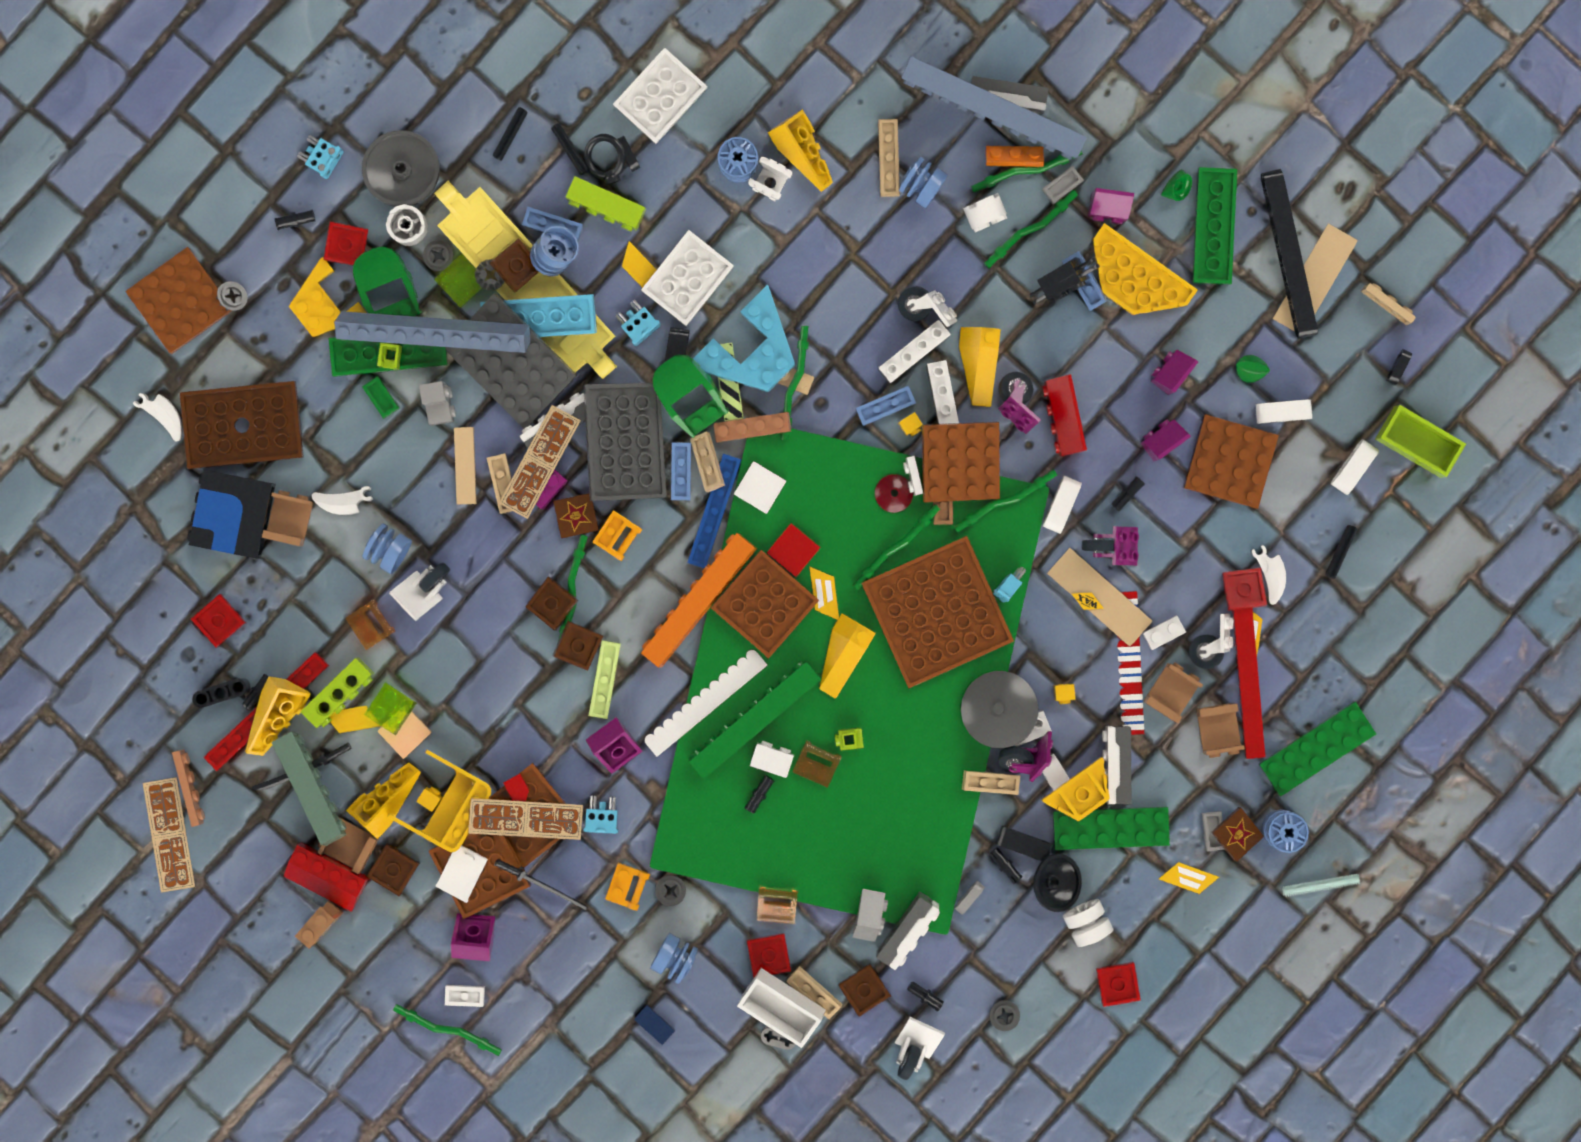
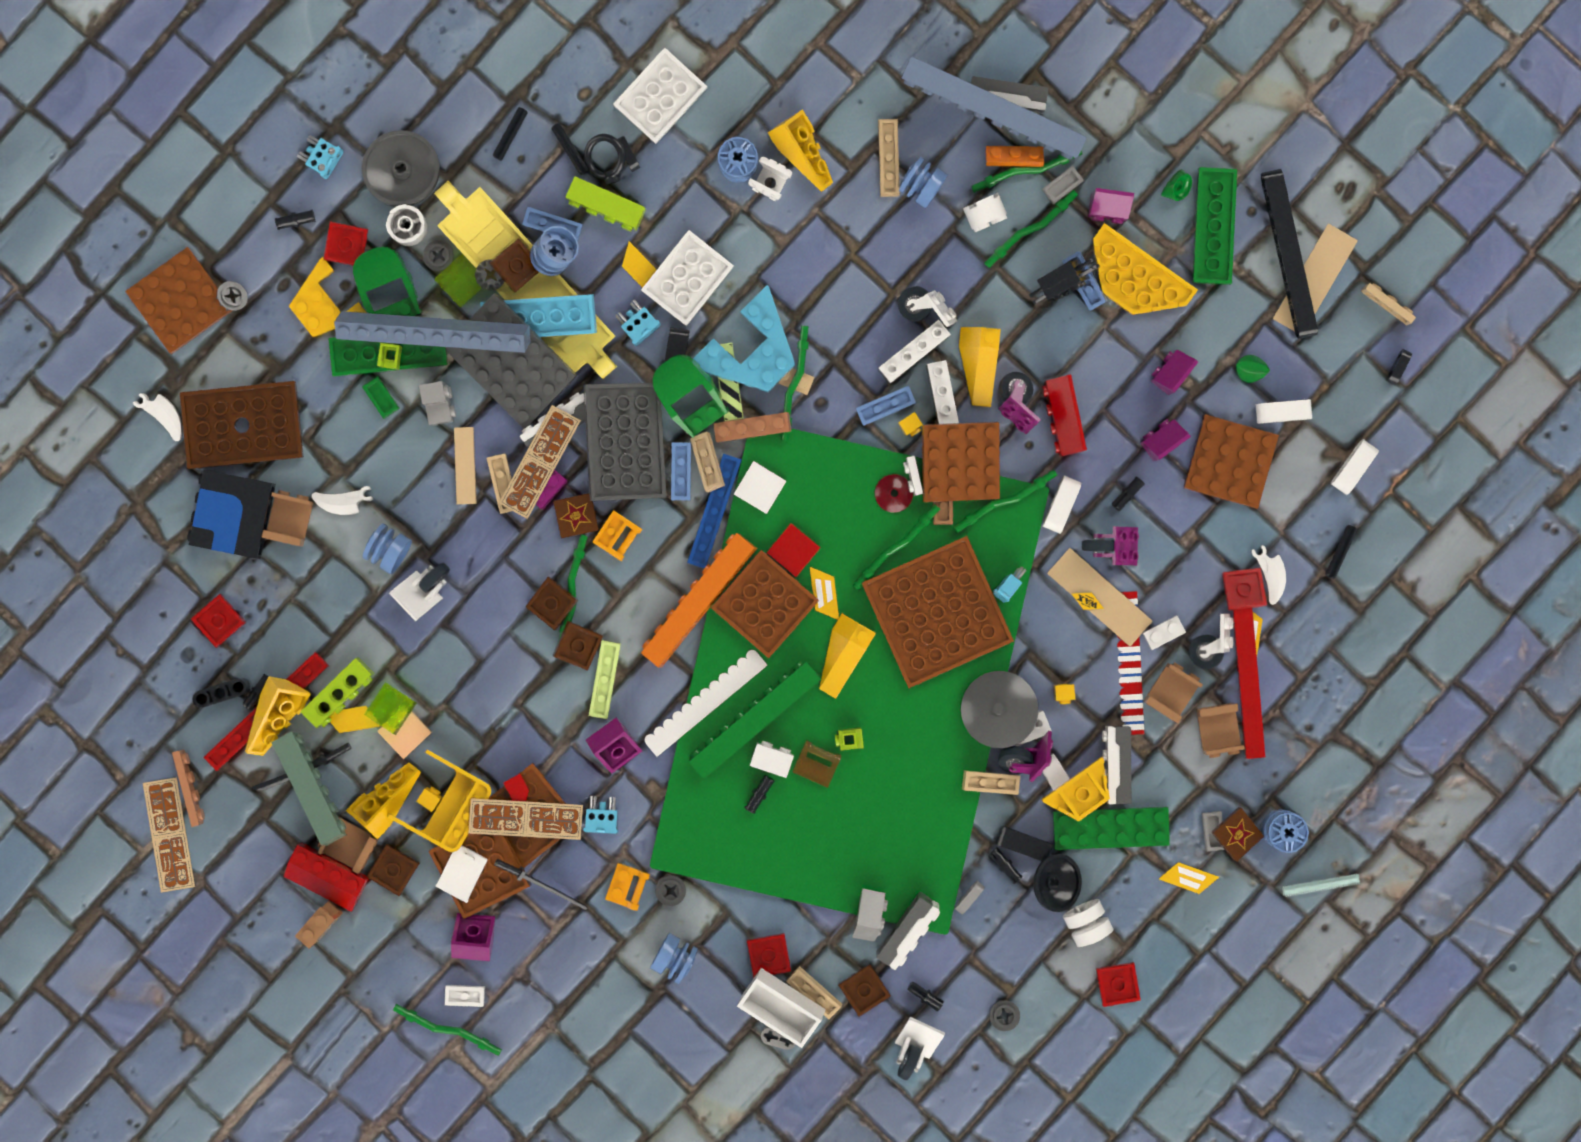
clear orange plate [345,599,396,650] -> none
dark blue tile [634,1004,675,1045] -> none
clear orange plate [757,887,798,924] -> none
green plate [1259,702,1376,797] -> none
lime piece [1375,405,1466,478] -> none

